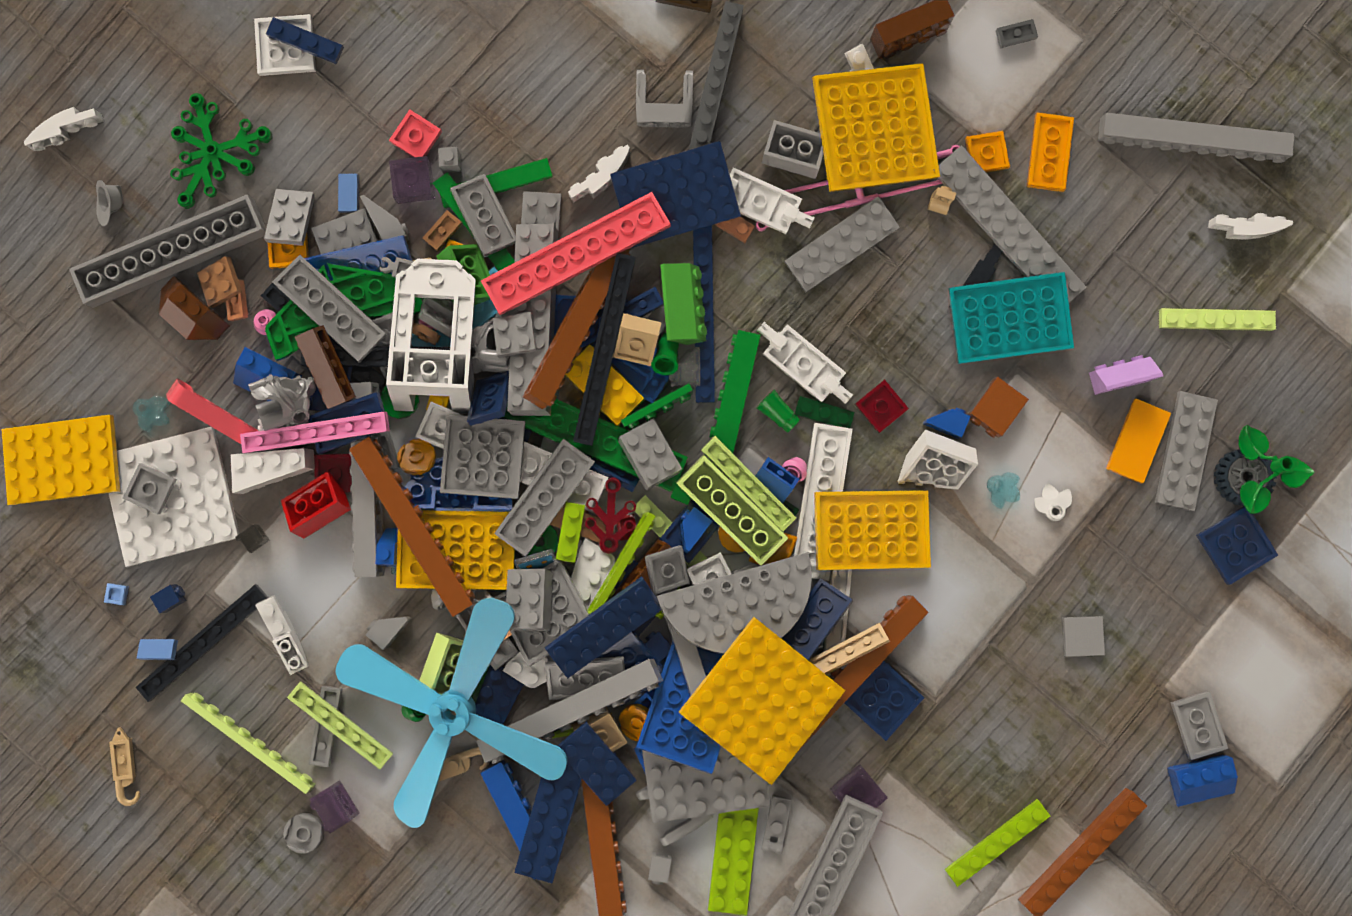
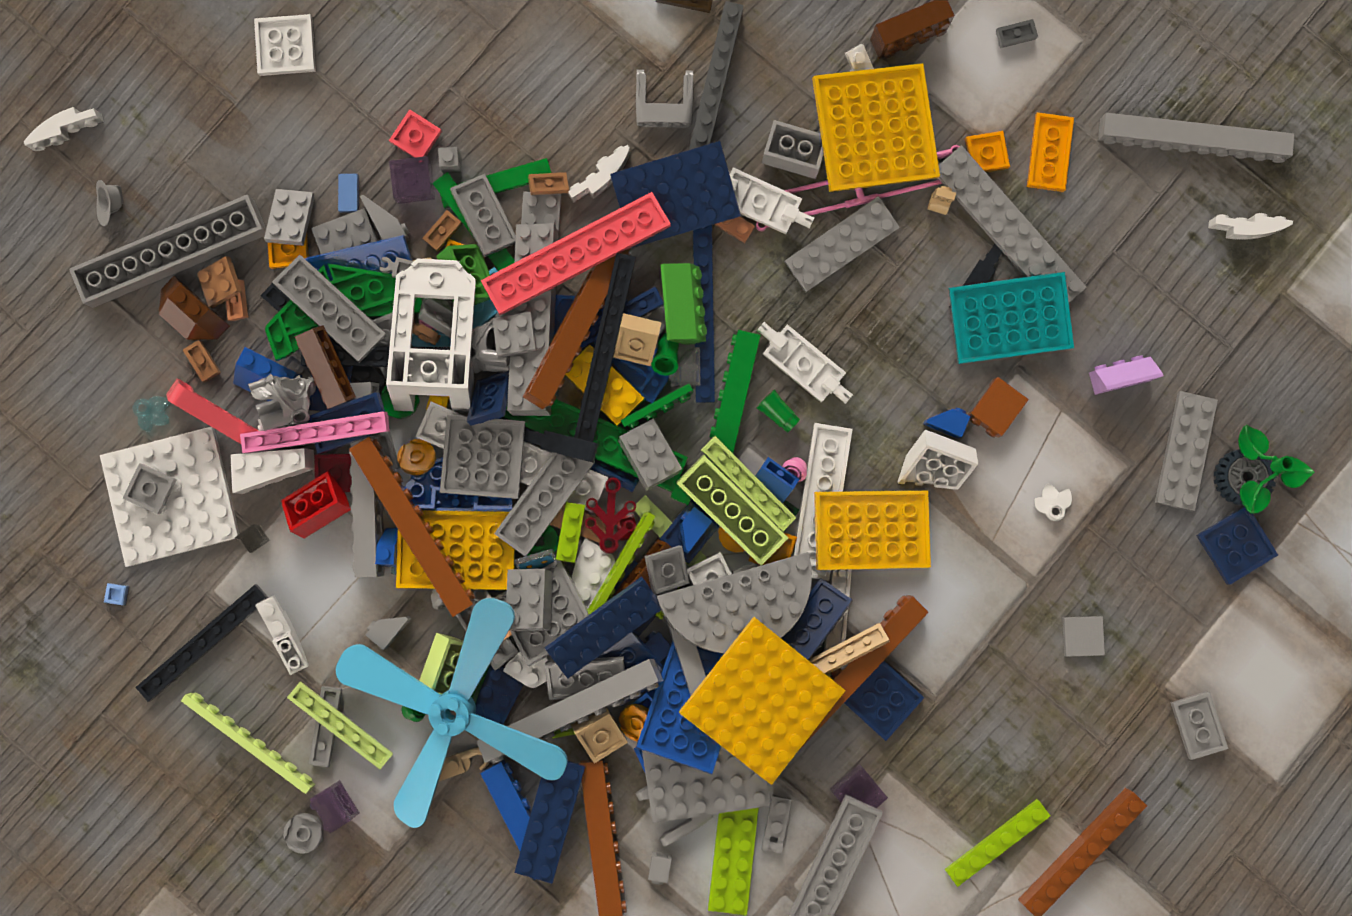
yellow plate [1,415,120,505] -> none
tan plate [109,727,140,806] -> none
medium blue tile [137,639,178,660] -> none
dark blue brick [150,584,187,614] -> none
green plant [170,93,273,209] -> none
bright pink cone [253,309,276,335] -> none
dark blue plate [266,17,344,64] -> none
dark blue plate [557,721,637,806] -> none
dark green plate [794,396,855,428] -> none
dark red plate [854,379,909,433] -> none
clear light blue plate [987,472,1020,509] -> none
light orange tile [1106,398,1171,484] -> none
yellowish green plate [1159,308,1276,331] -> none
blue slope [1167,754,1238,807] -> none
none -> medium nougat plate [183,340,221,383]
none -> black piece [524,429,599,463]
none -> medium nougat plate [528,172,569,195]

